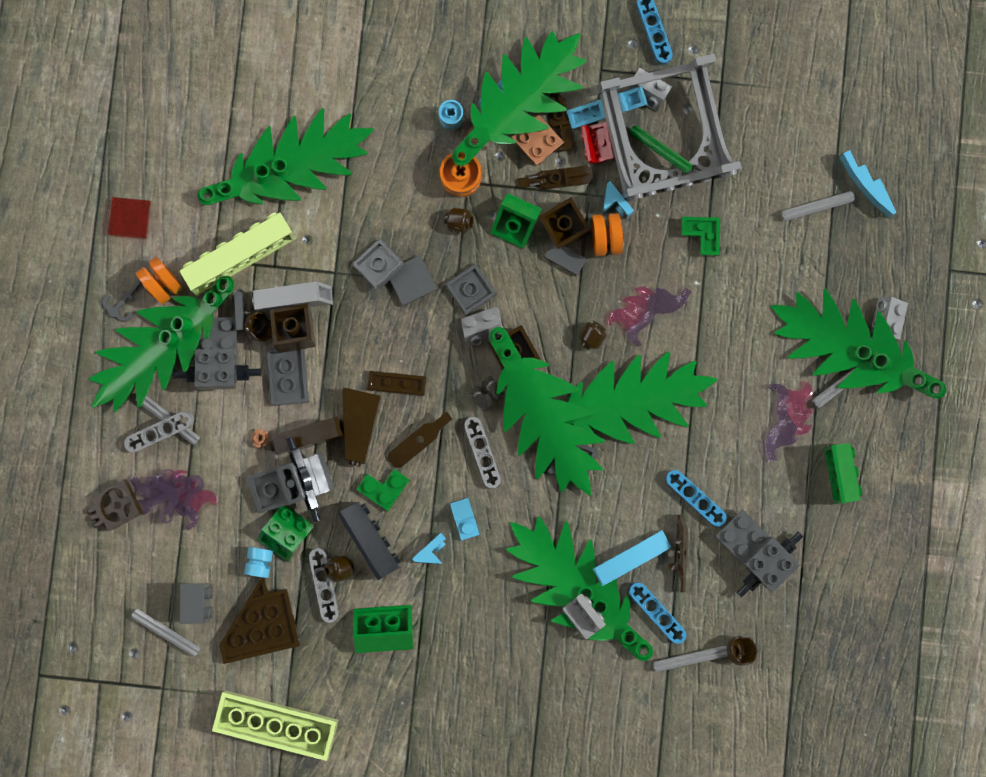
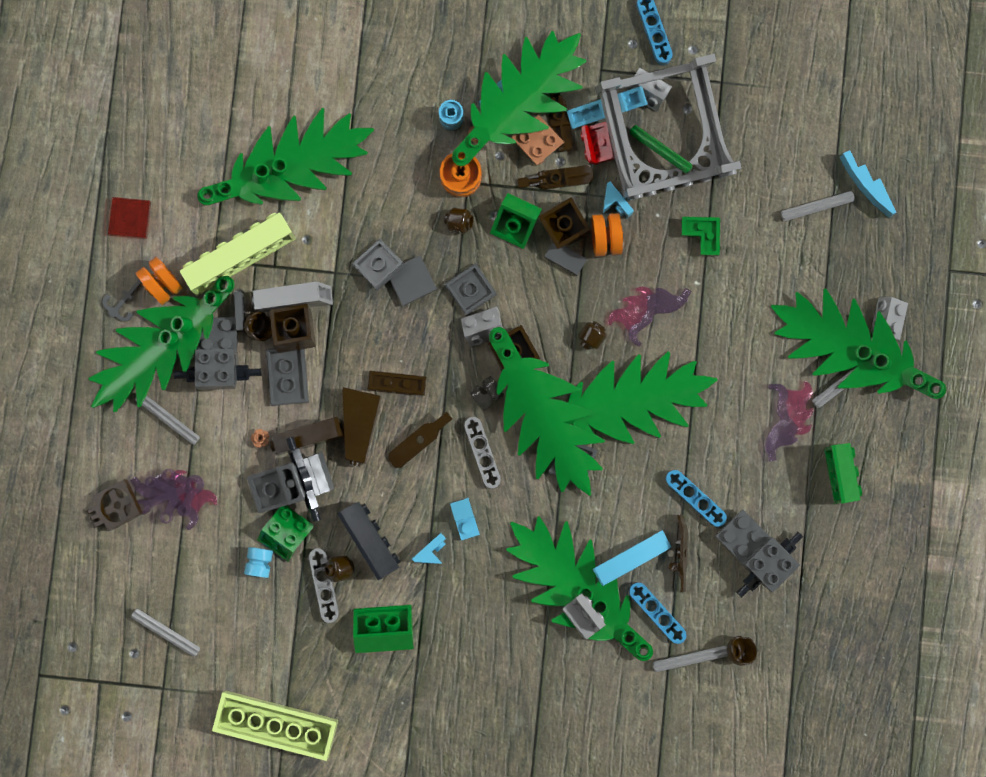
light grey beam [124,411,194,452] -> none
dark grey brick [180,583,214,624] -> none
dark brown wing [219,577,300,664] -> none
green plate [356,469,410,511] -> none

